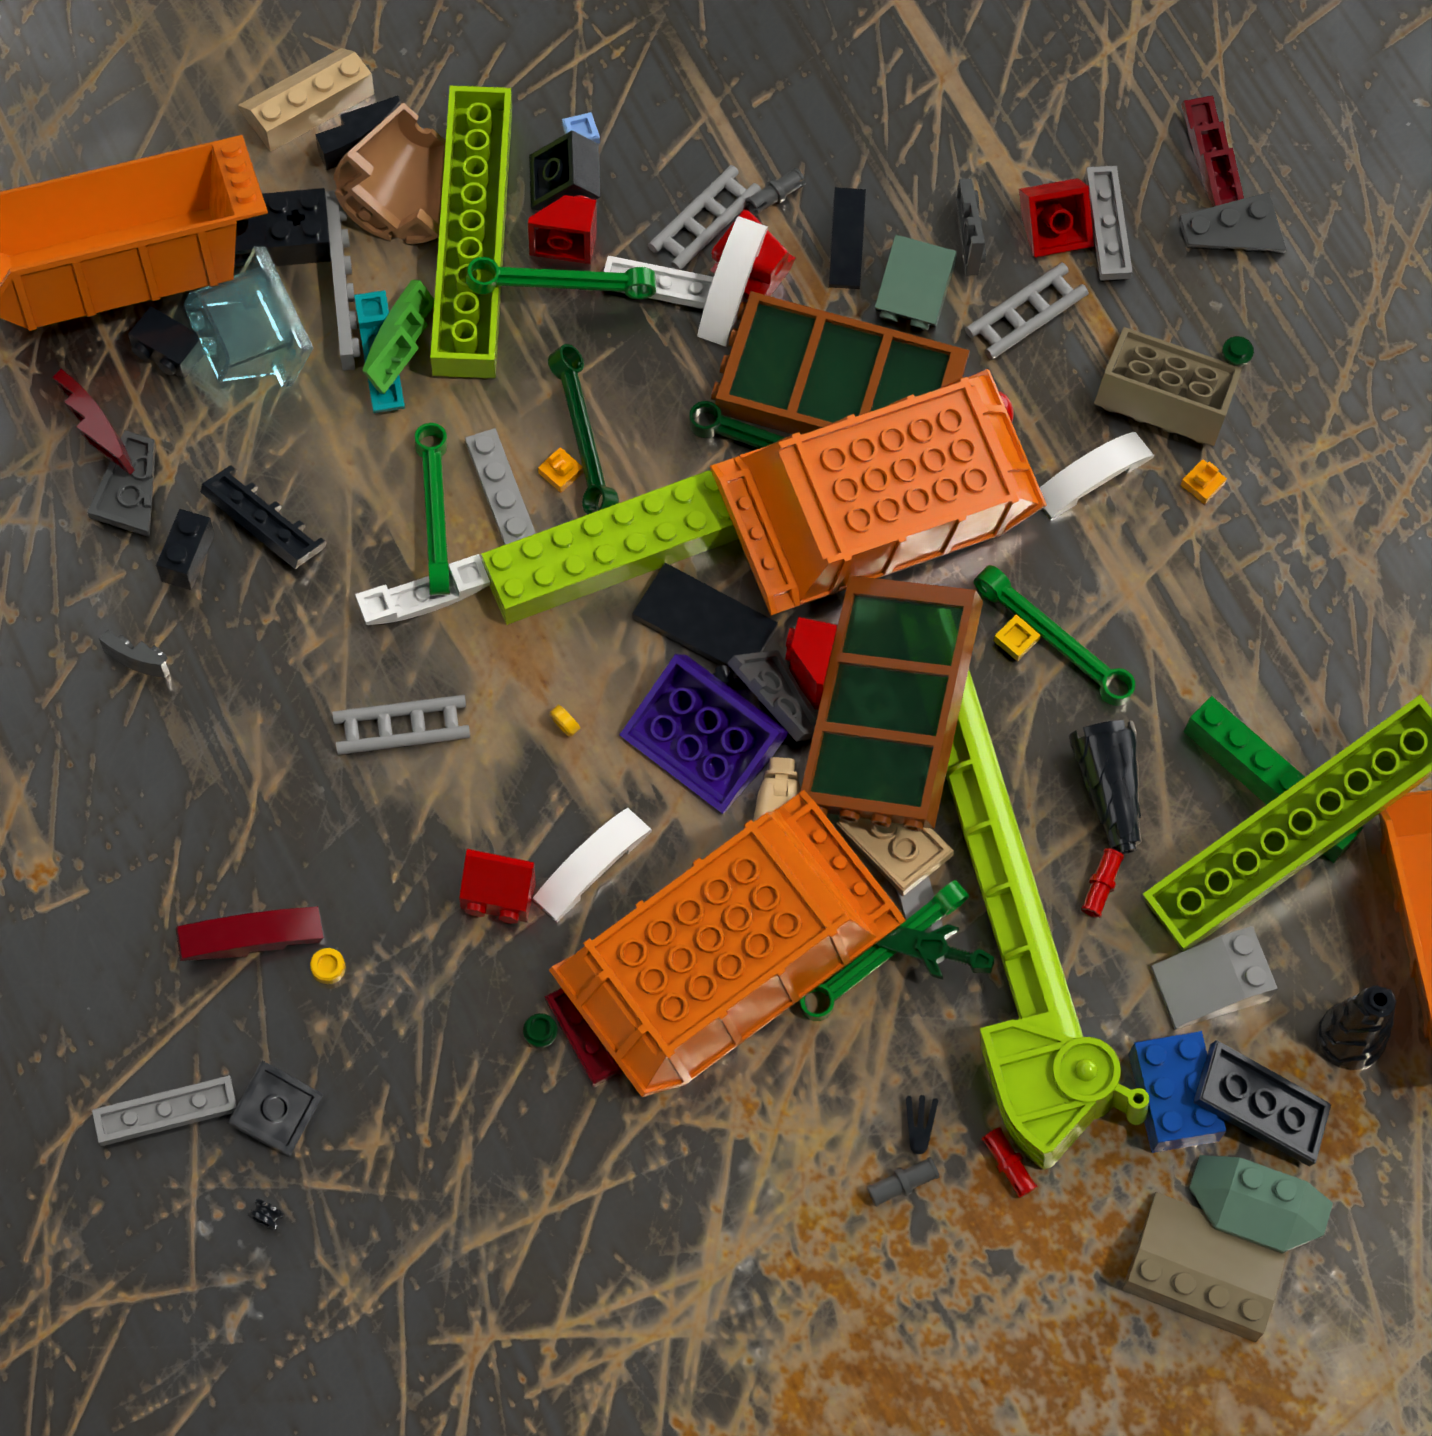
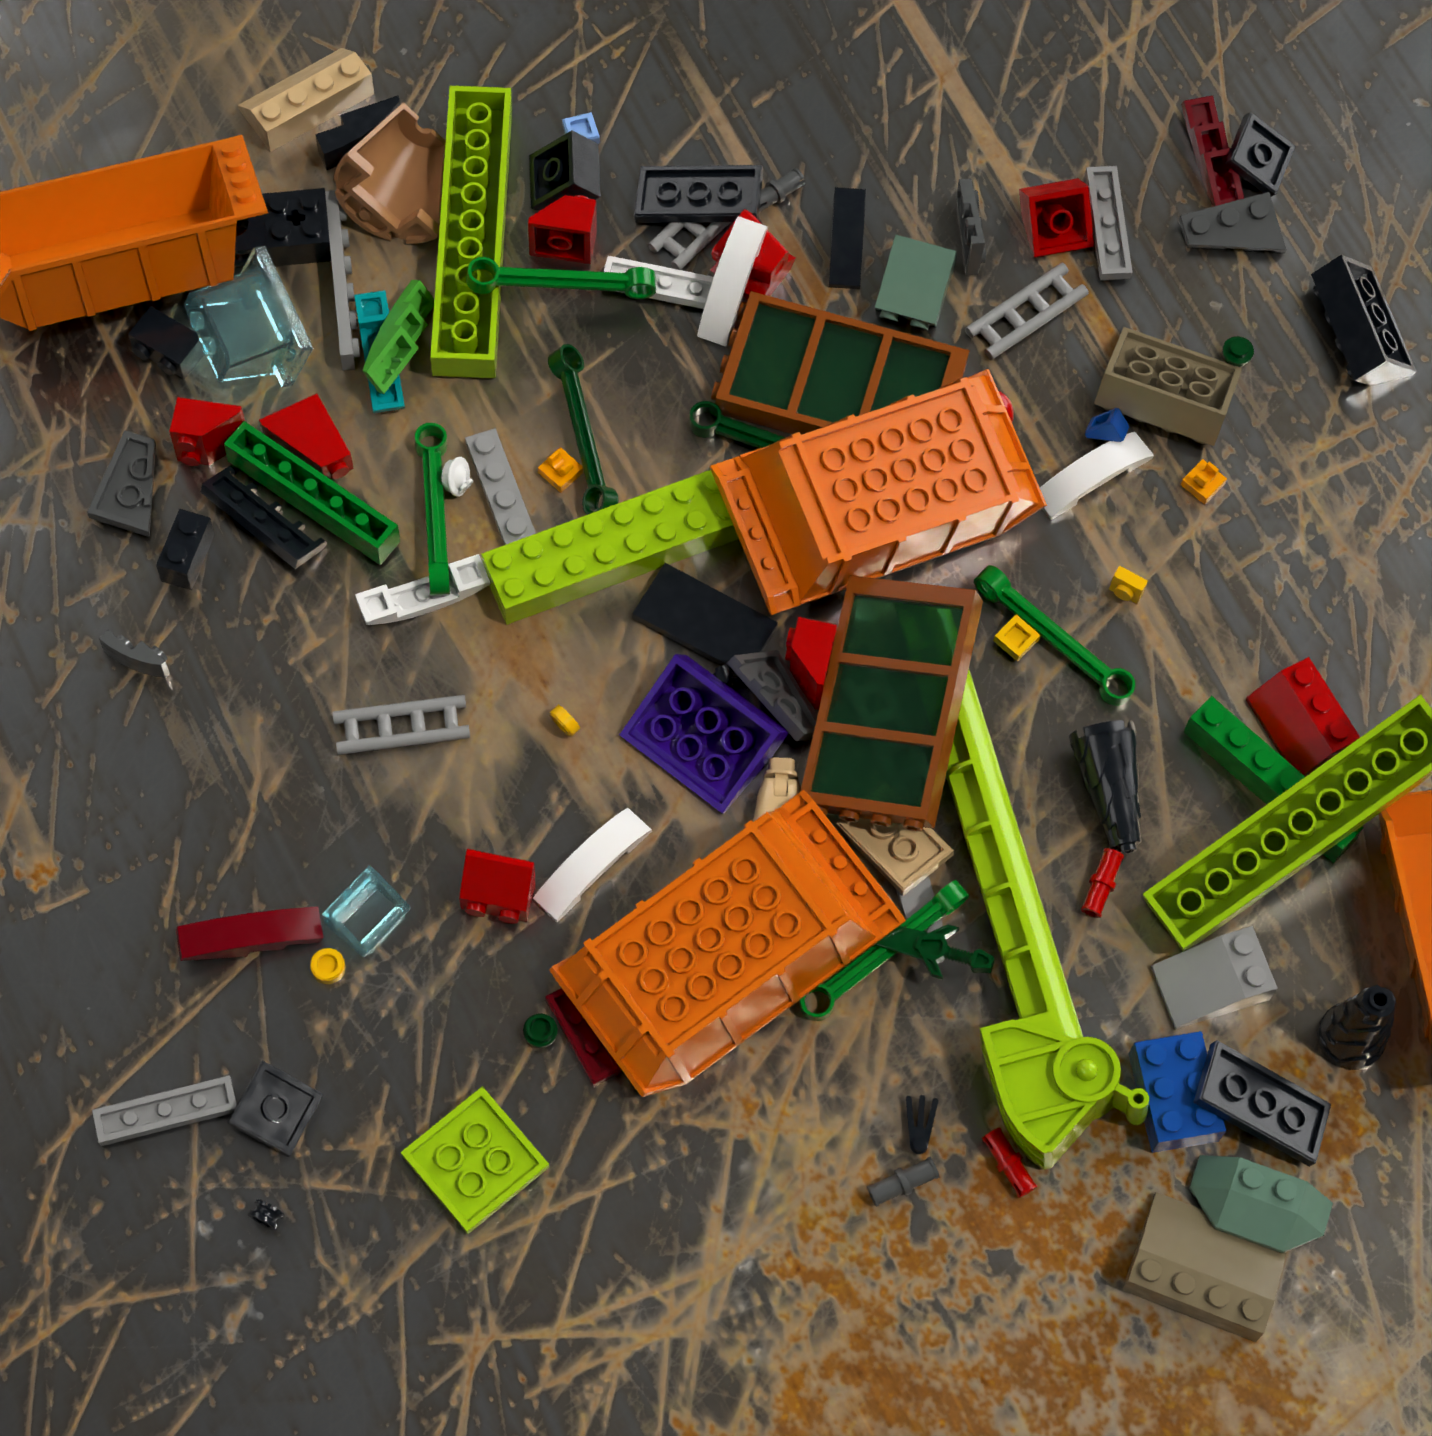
dark red slope [52,369,135,475] -> none
none -> red slope [169,397,245,466]
none -> green brick [224,421,400,565]
none -> red slope [259,393,354,479]
none -> clear light blue tile [322,865,411,957]
none -> lime plate [400,1086,549,1234]
none -> white hat [442,457,473,497]
none -> black tile [634,165,764,223]
none -> blue slope [1085,408,1129,442]
none -> yellow plate [1109,566,1148,604]
none -> black tile [1224,112,1296,197]
none -> red slope [1246,657,1360,777]
none -> black slope [1311,255,1417,386]

